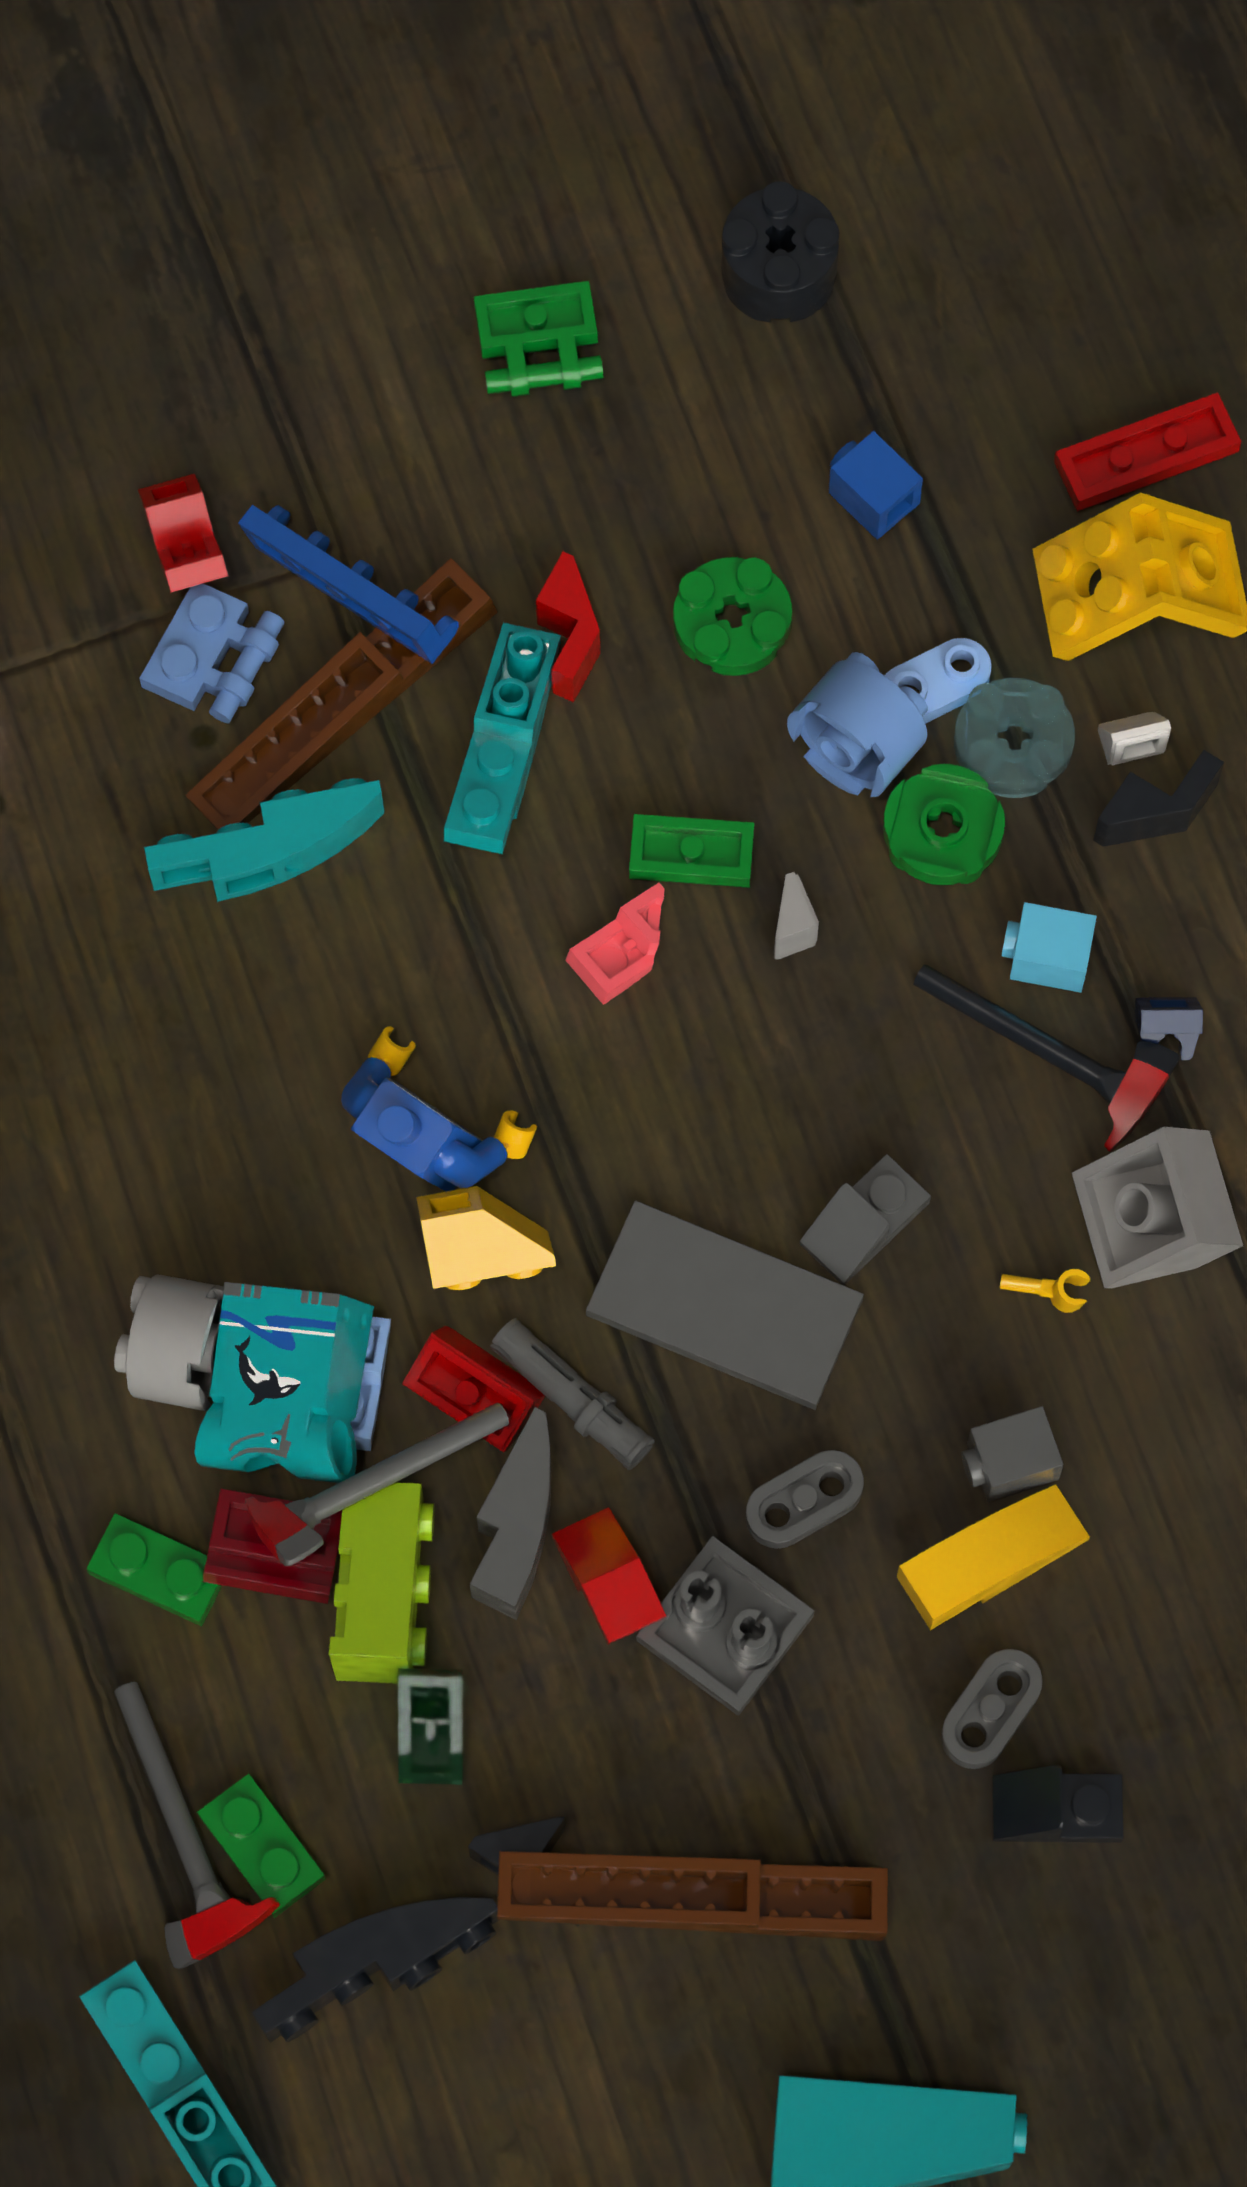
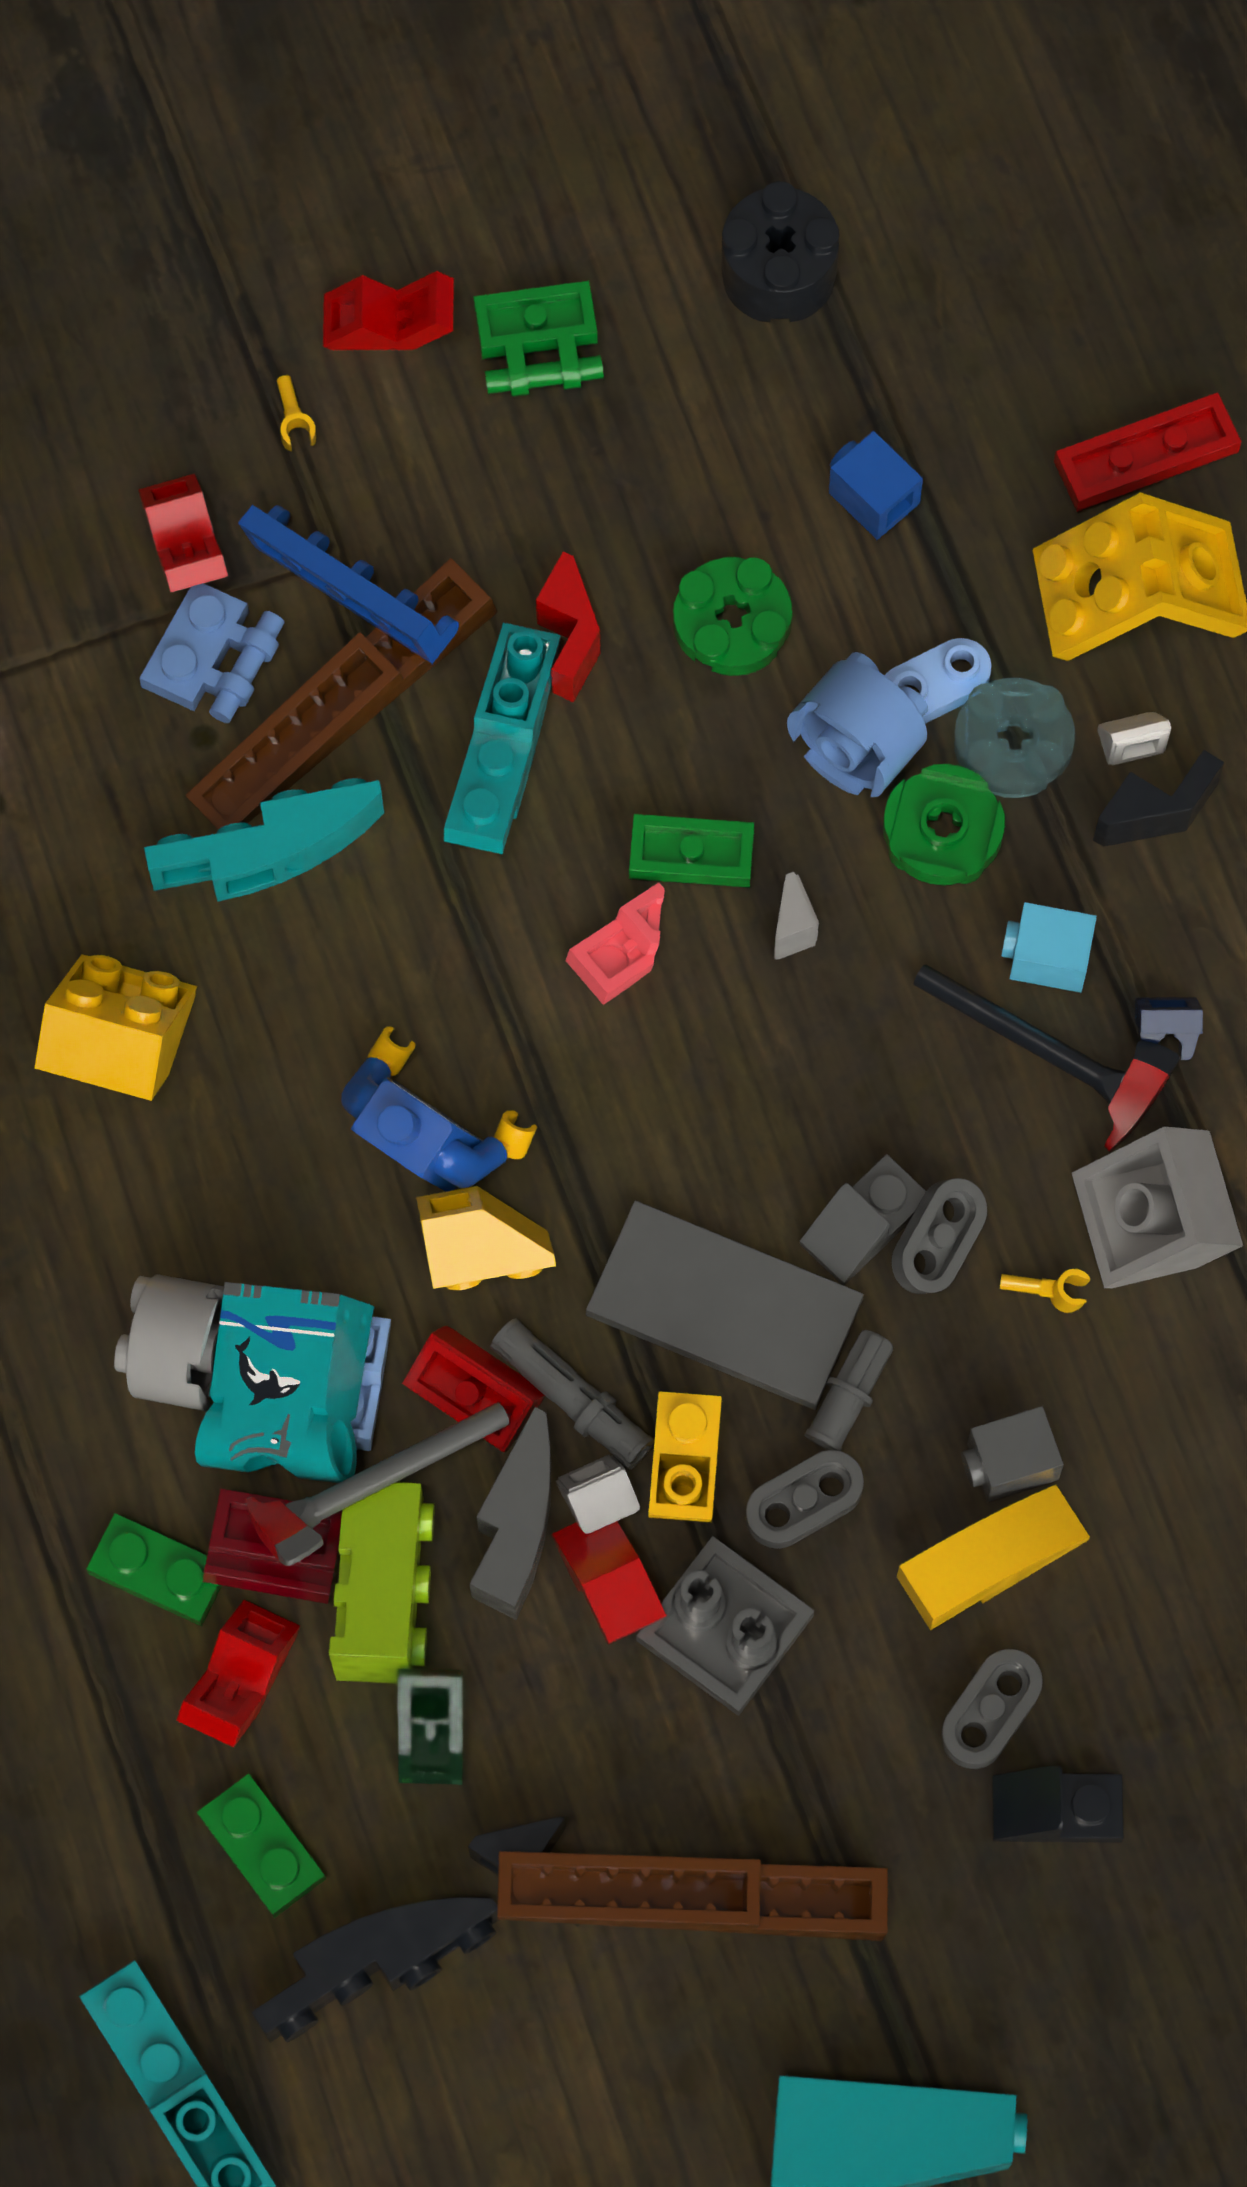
dark grey piece [114,1682,280,1969] -> none
none -> yellow slope [35,954,197,1101]
none -> red slope [176,1600,300,1748]
none -> yellow hand [277,375,316,451]
none -> red slope [323,271,454,350]
none -> light grey slope [556,1455,640,1533]
none -> yellow slope [648,1391,722,1522]
none -> dark grey axle [804,1330,893,1451]
none -> dark grey plate [892,1178,987,1294]

